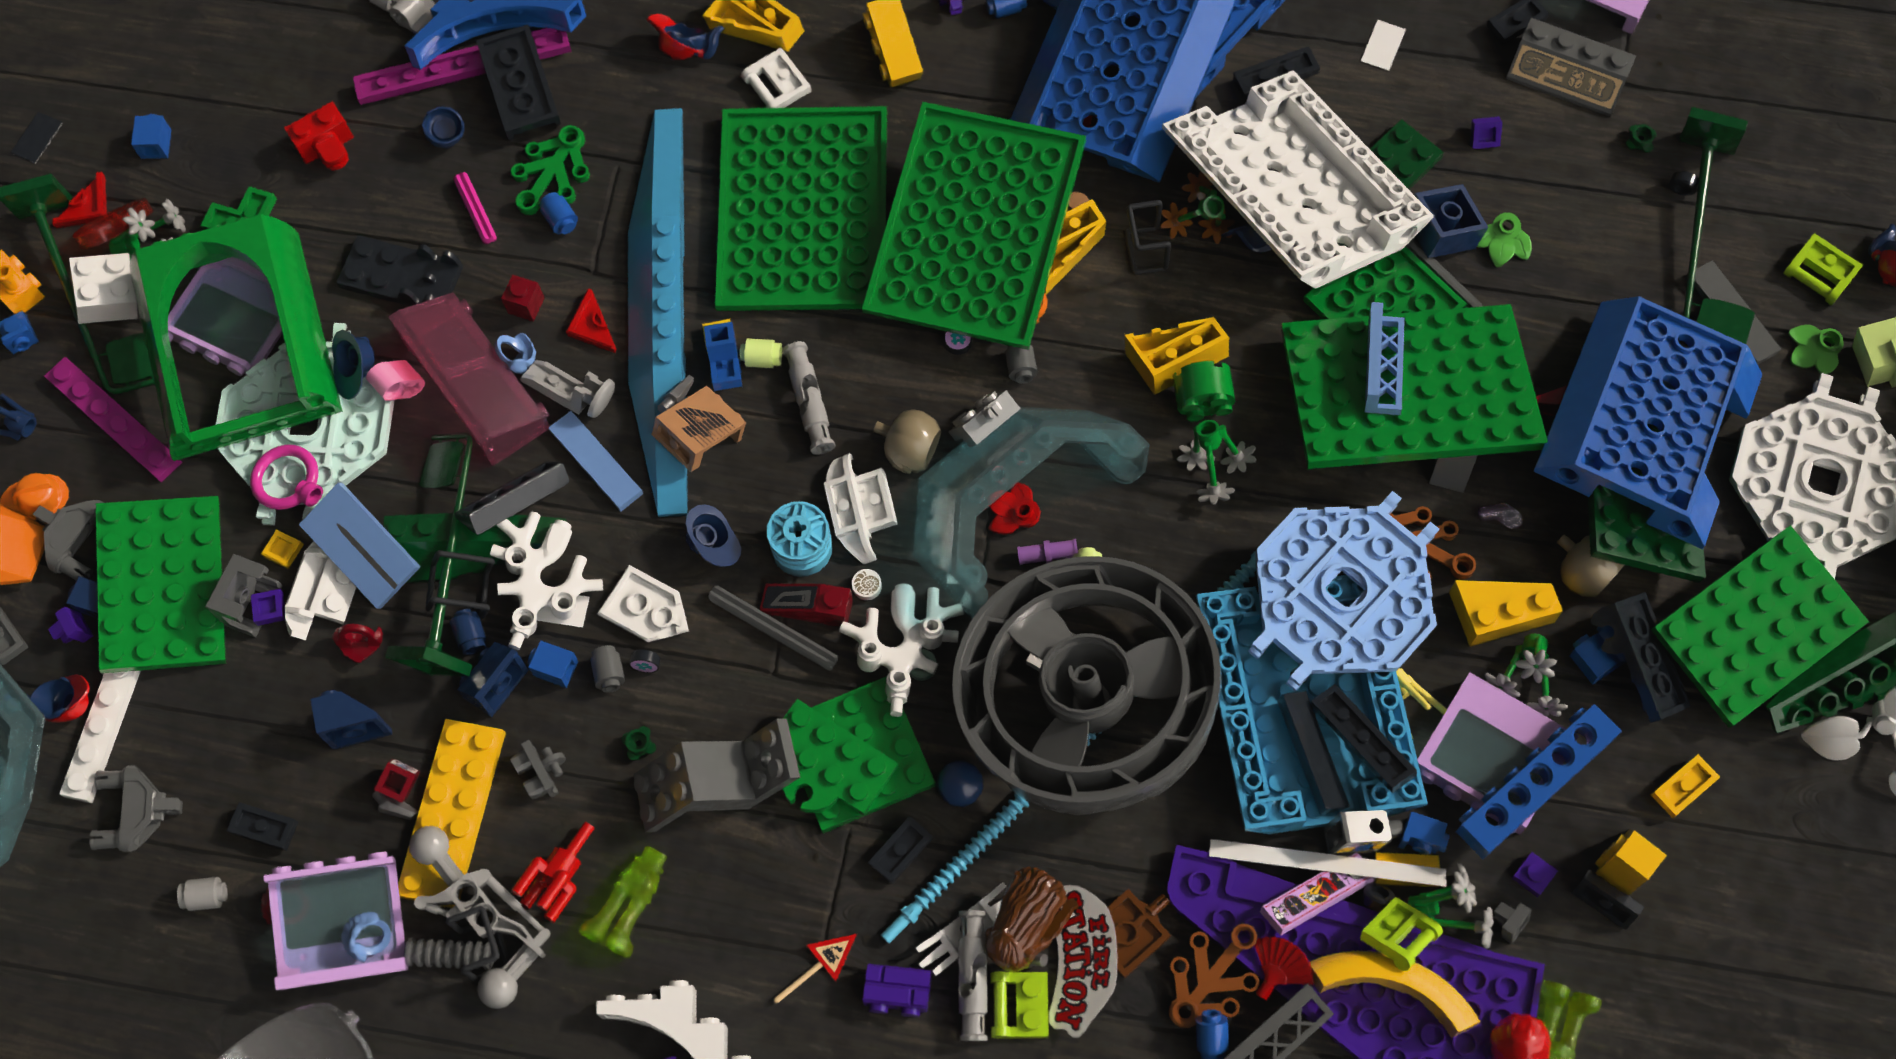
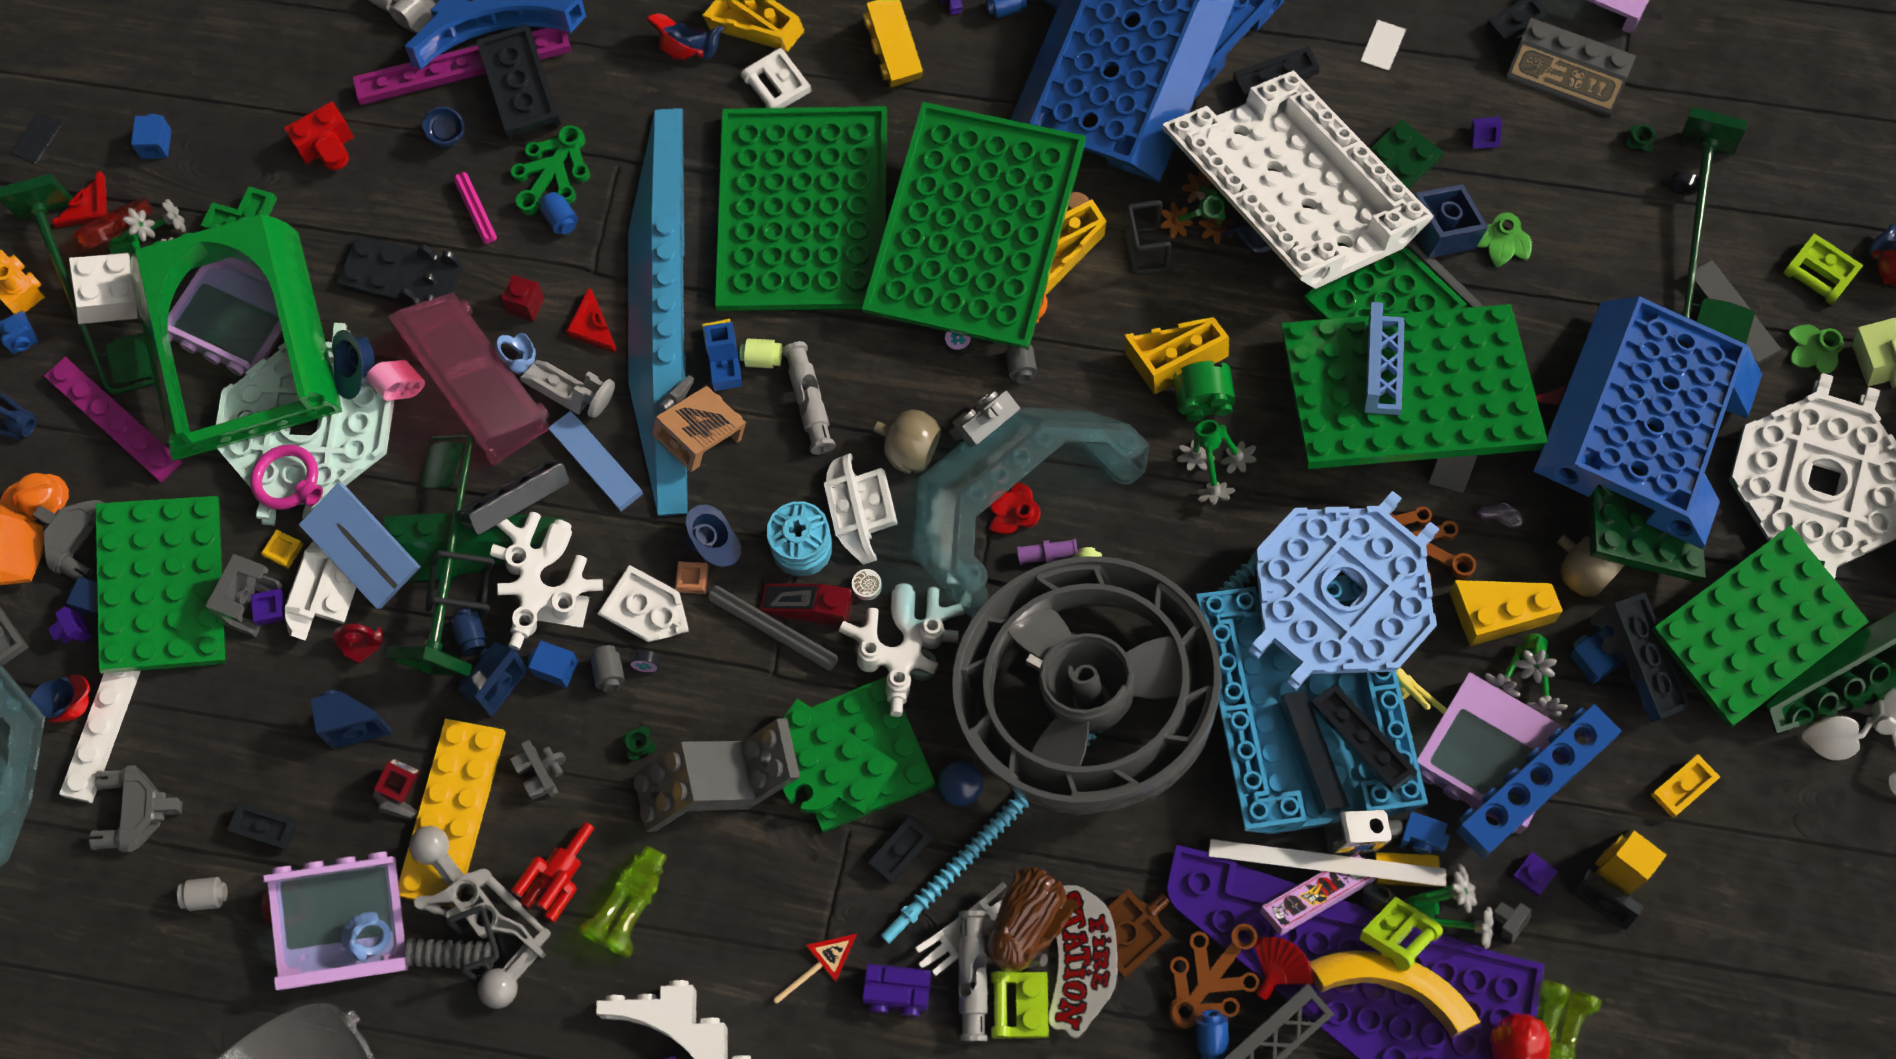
none -> nougat tile [675,561,708,594]

